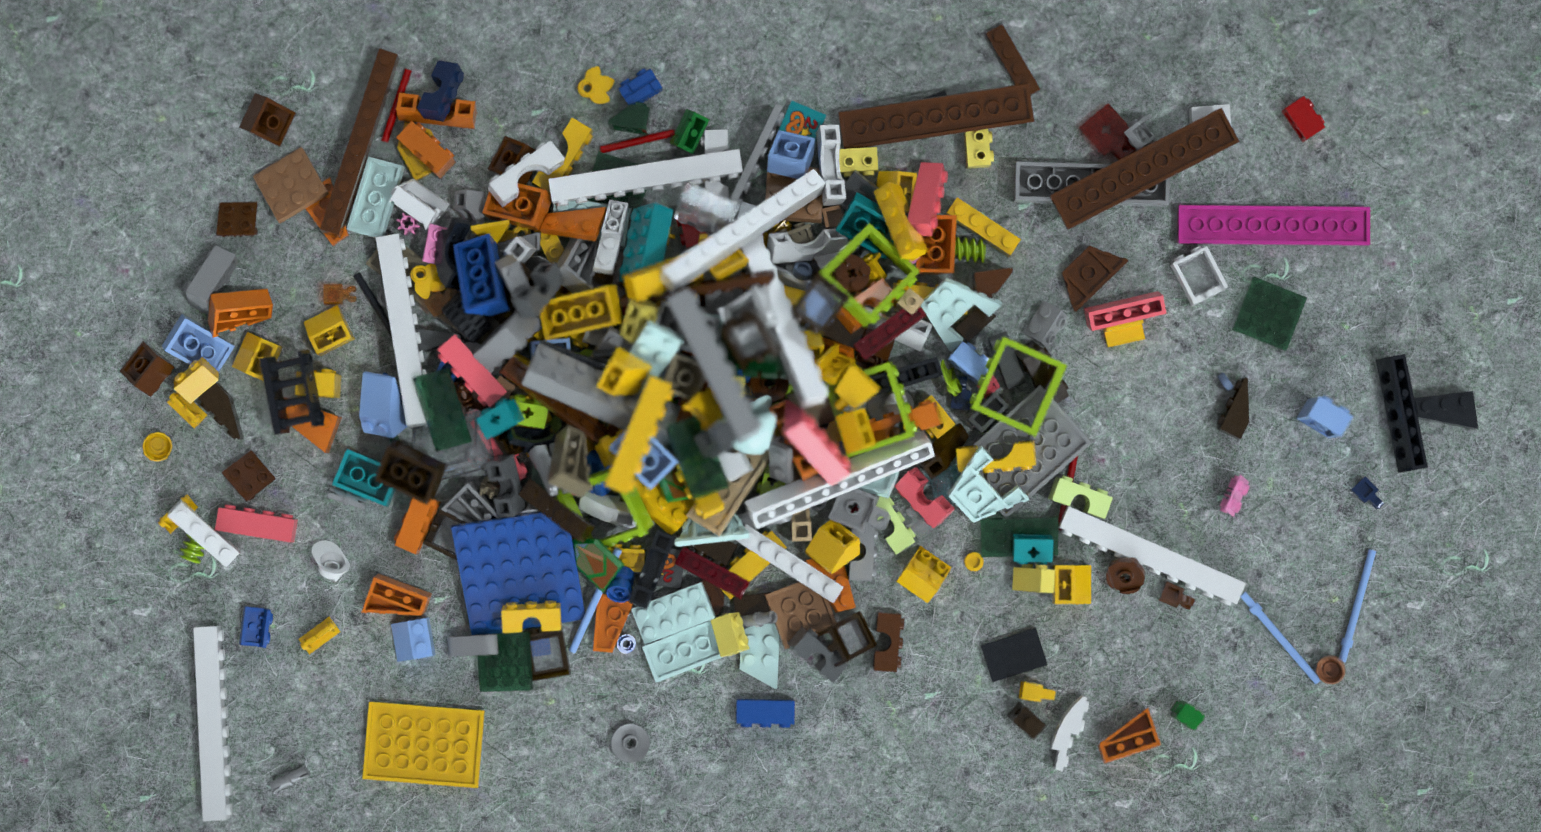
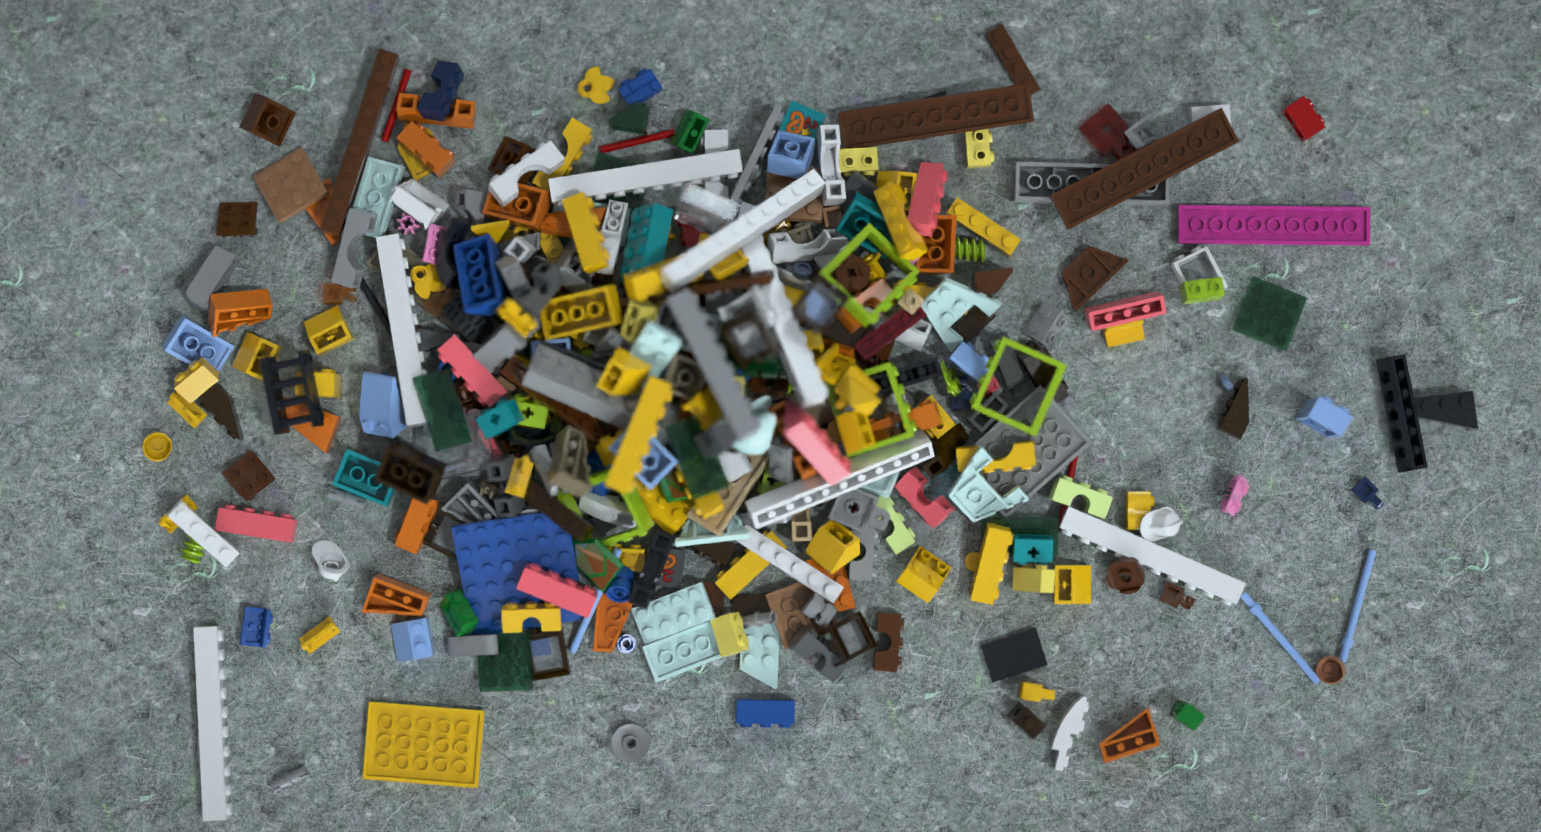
reddish brown slope [120,341,174,397] -> none
dark red plate [674,547,750,599] -> none
none -> light grey arch [331,208,378,288]
none -> green brick [439,590,479,637]
none -> yellow hinge [497,298,537,338]
none -> yellow hinge [505,455,534,498]
none -> coral brick [516,563,598,618]
none -> yellow brick [562,192,611,274]
none -> light grey wheel [801,592,838,628]
none -> yellow slope [838,376,881,416]
none -> yellow brick [969,523,1014,605]
none -> yellow brick [1125,491,1154,530]
none -> white piece [1140,507,1183,541]
none -> lime brick [1179,277,1225,305]

